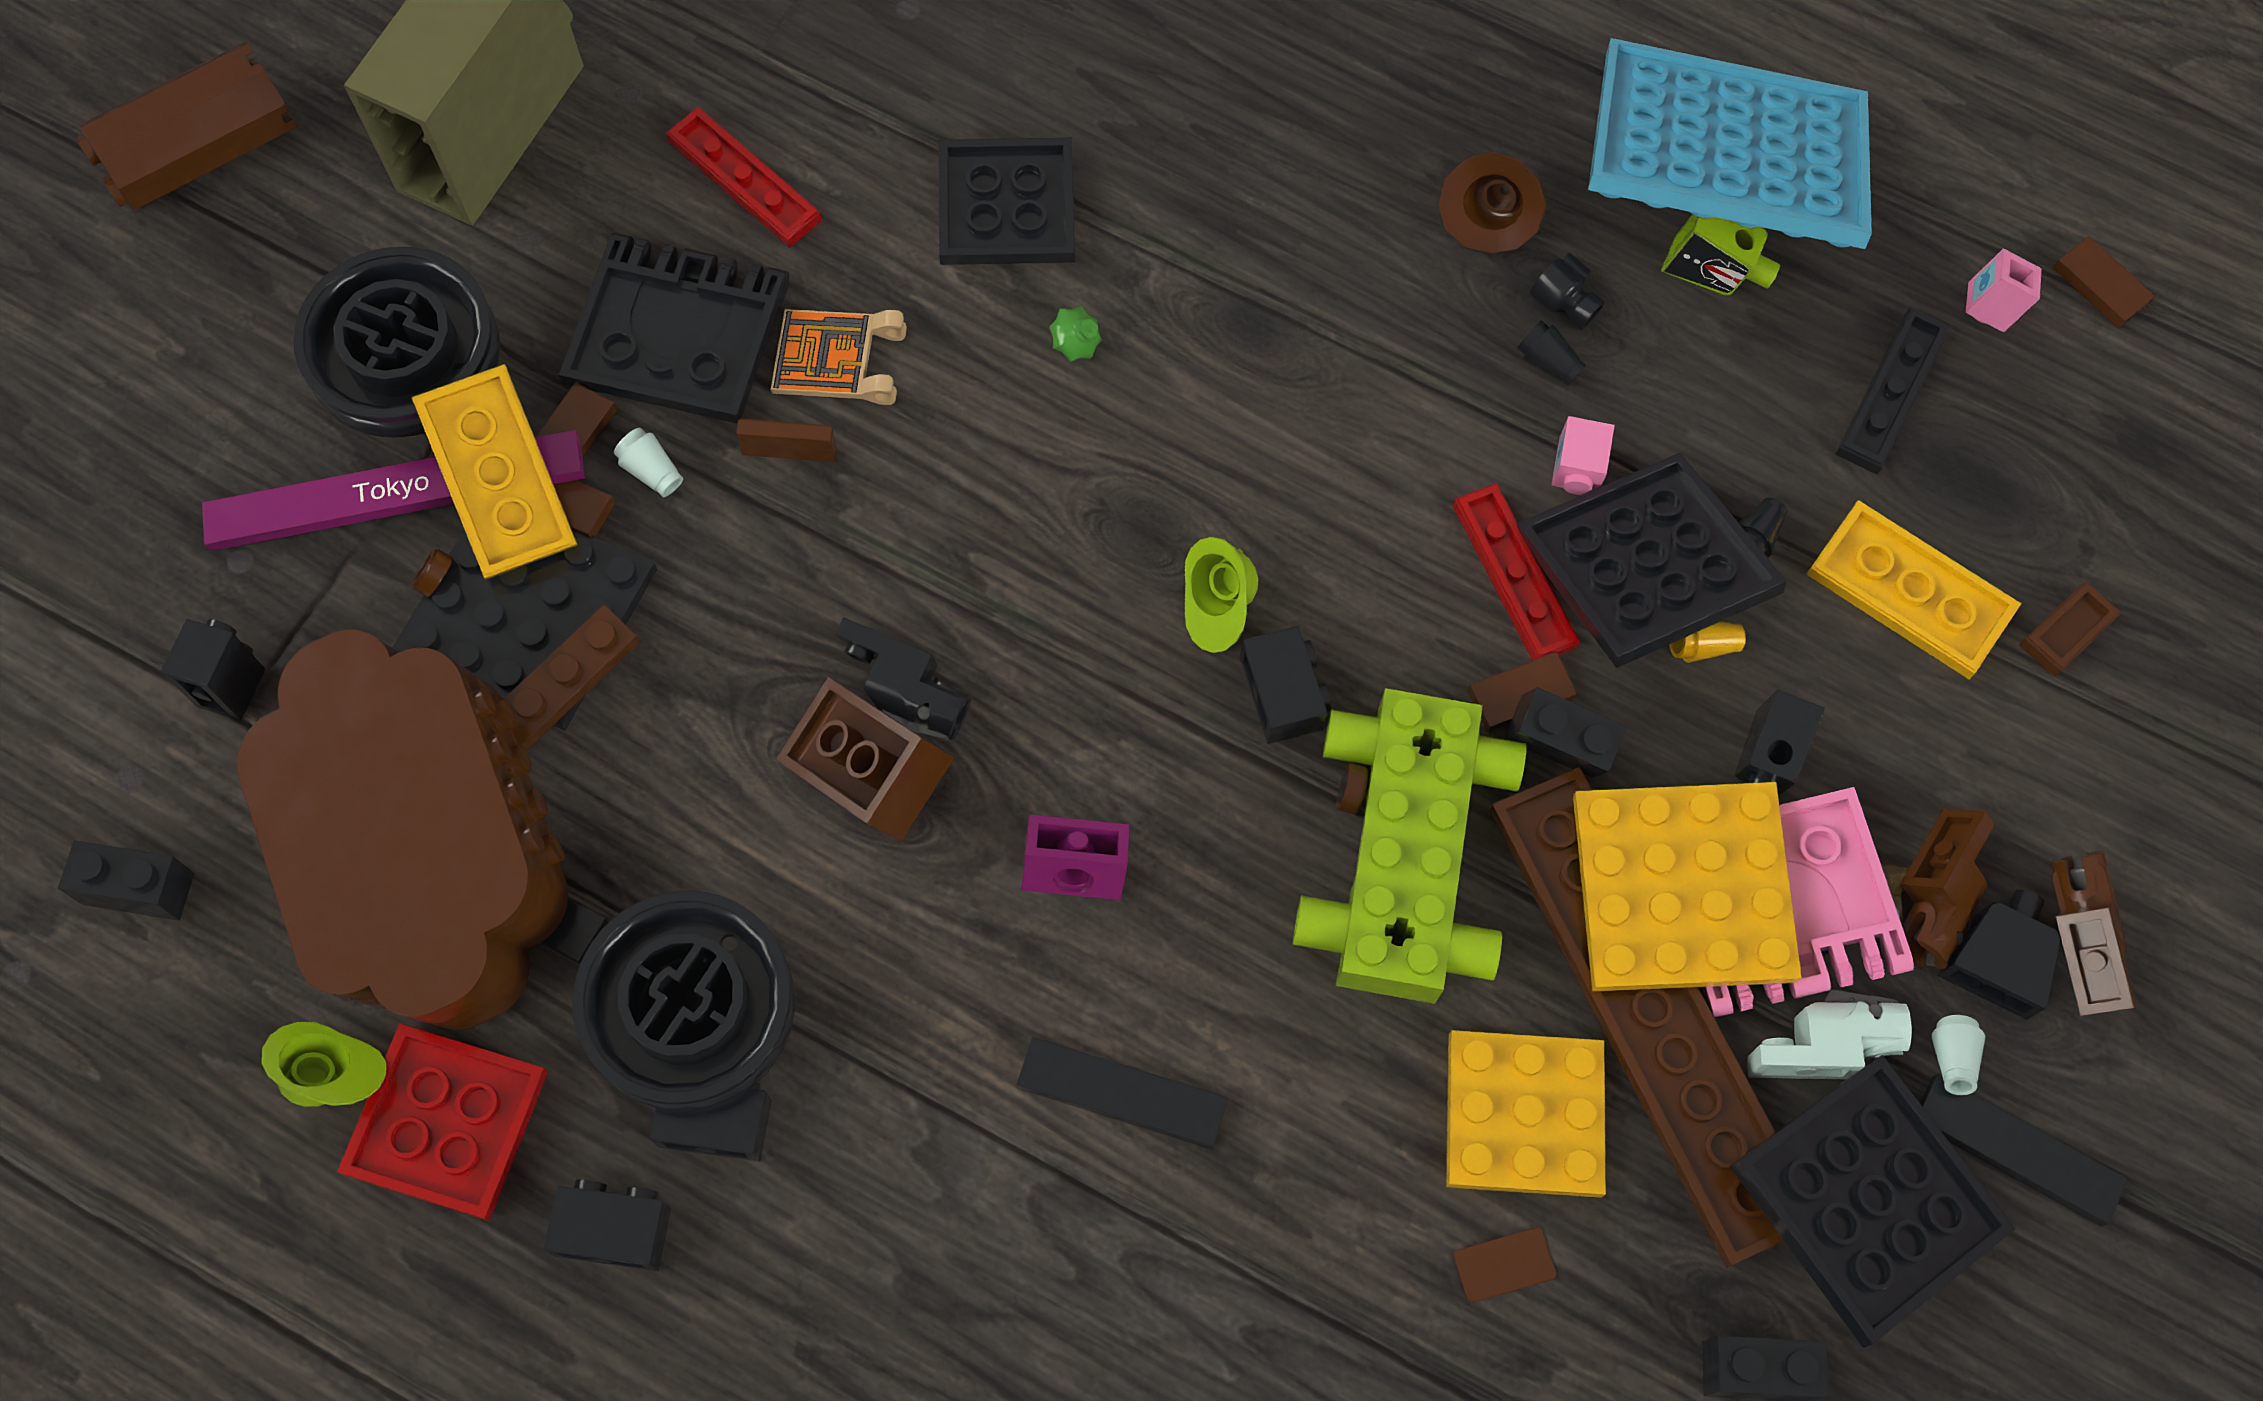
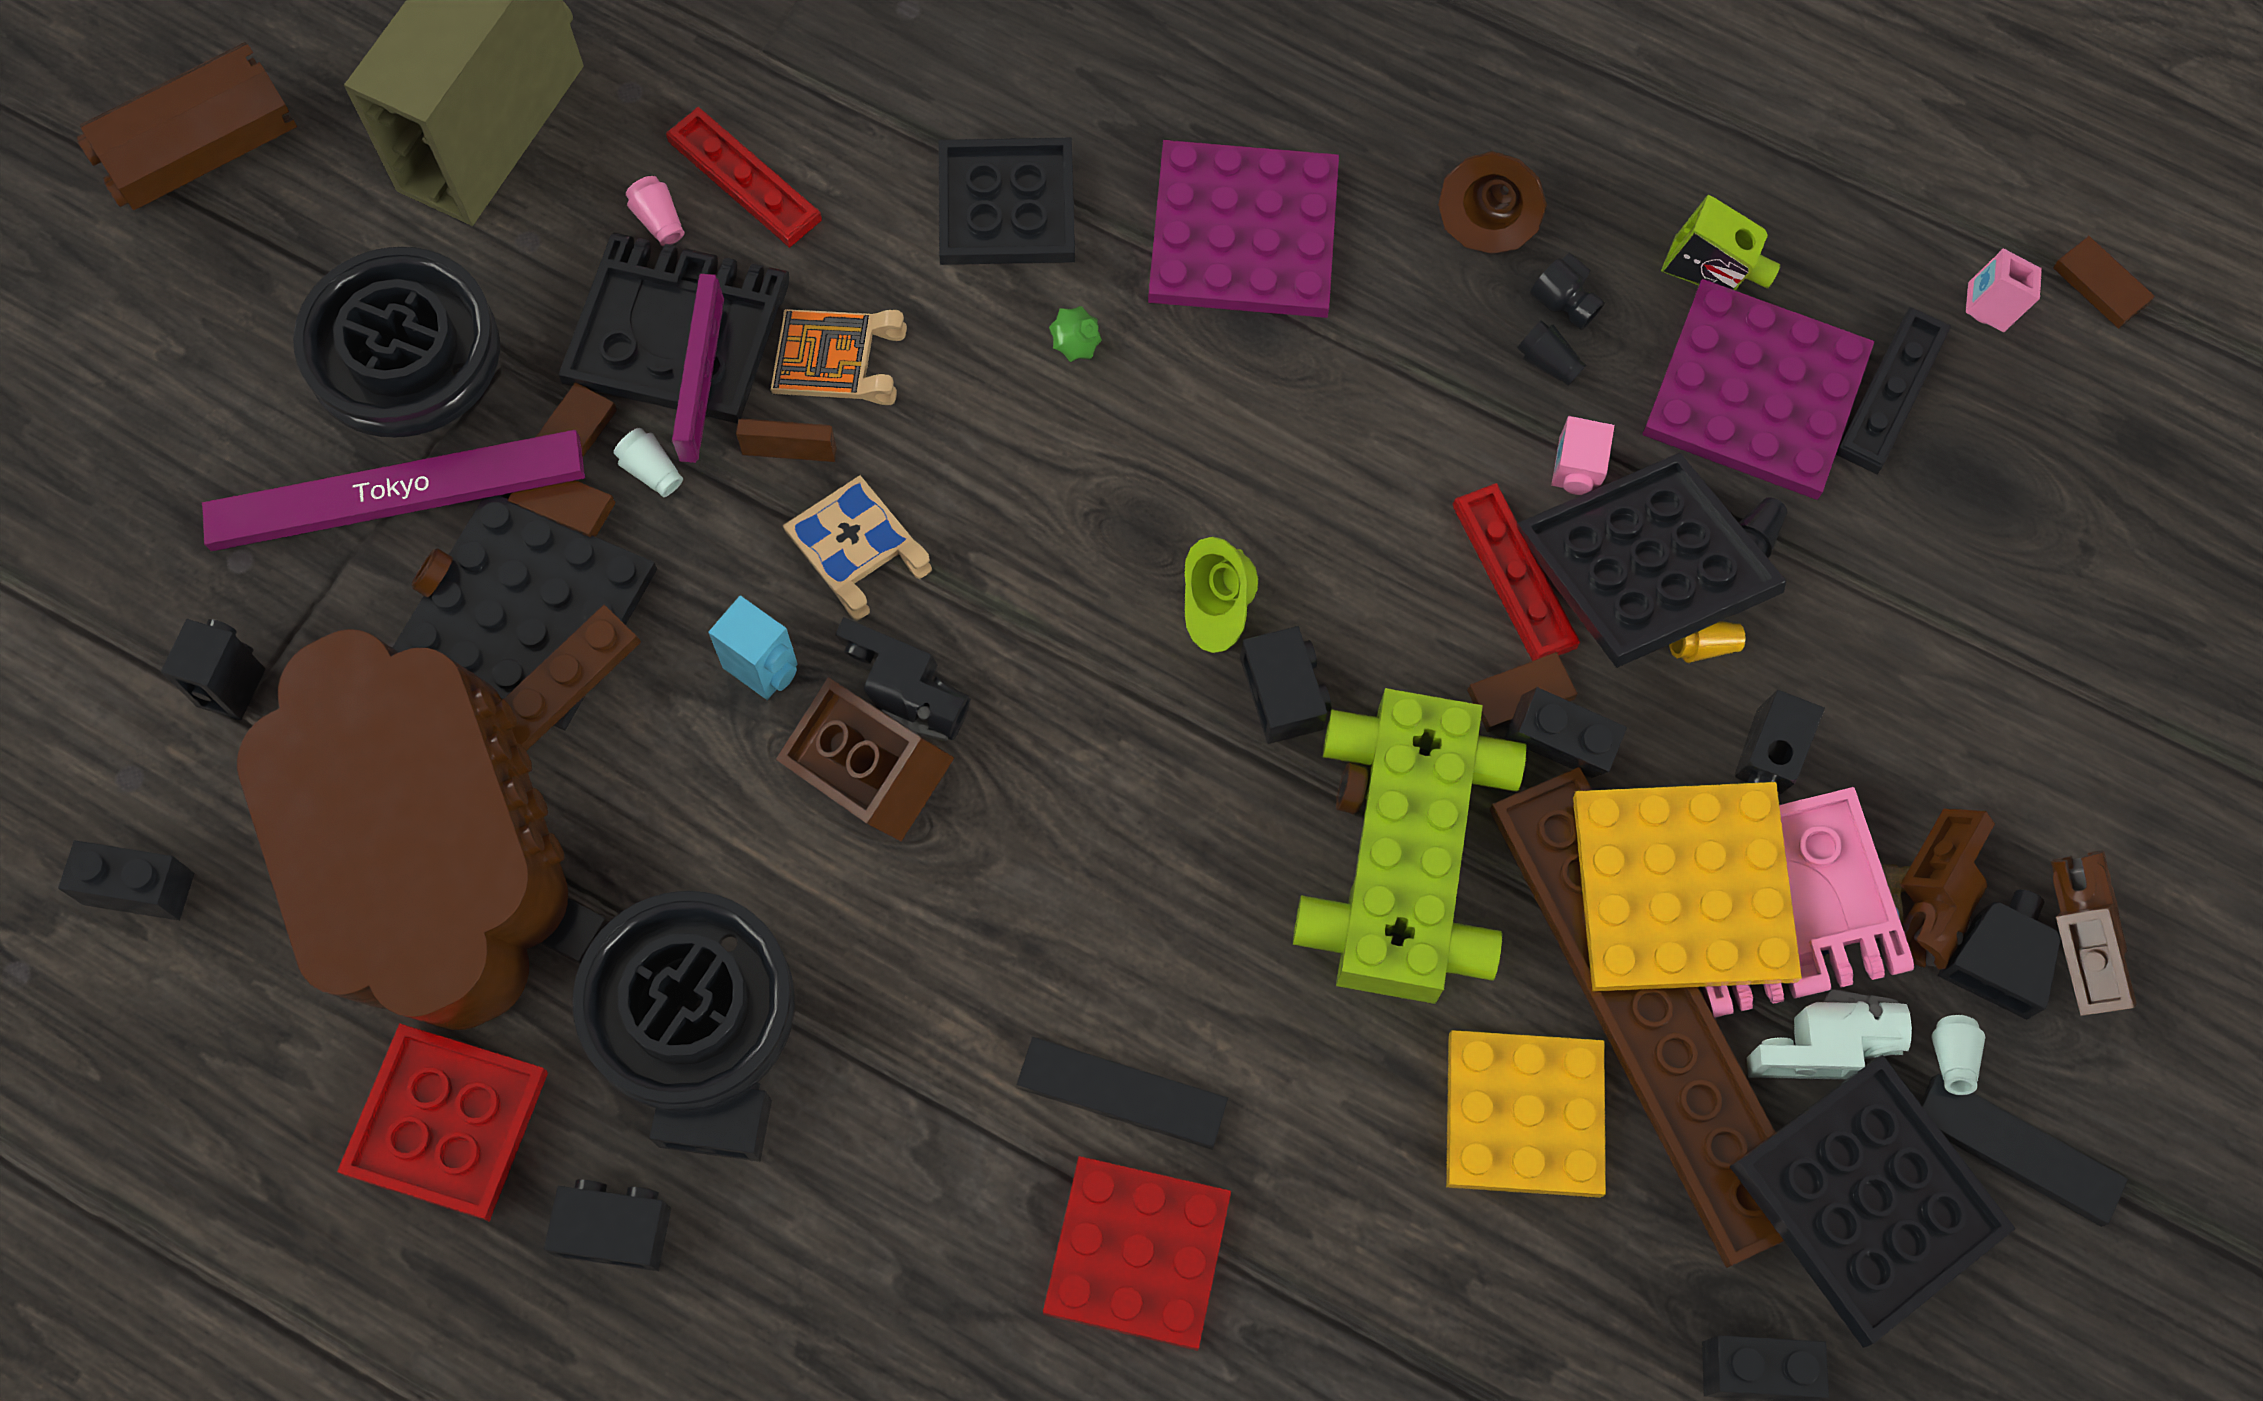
lime piece [261,1022,386,1107] -> none
yellow tile [412,364,577,579] -> none
magenta brick [1021,814,1129,900] -> none
reddish brown sticker [1454,1227,1557,1303] -> none
medium azure plate [1588,38,1872,249] -> none
yellow tile [1806,500,2022,679] -> none
reddish brown tile [2019,580,2122,677] -> none
none -> bright pink cone [626,176,685,246]
none -> magenta tile [672,274,724,463]
none -> medium azure brick [708,595,798,700]
none -> tan flag [783,475,932,621]
none -> red plate [1043,1156,1231,1351]
none -> magenta plate [1148,140,1339,318]
none -> magenta plate [1642,279,1875,500]

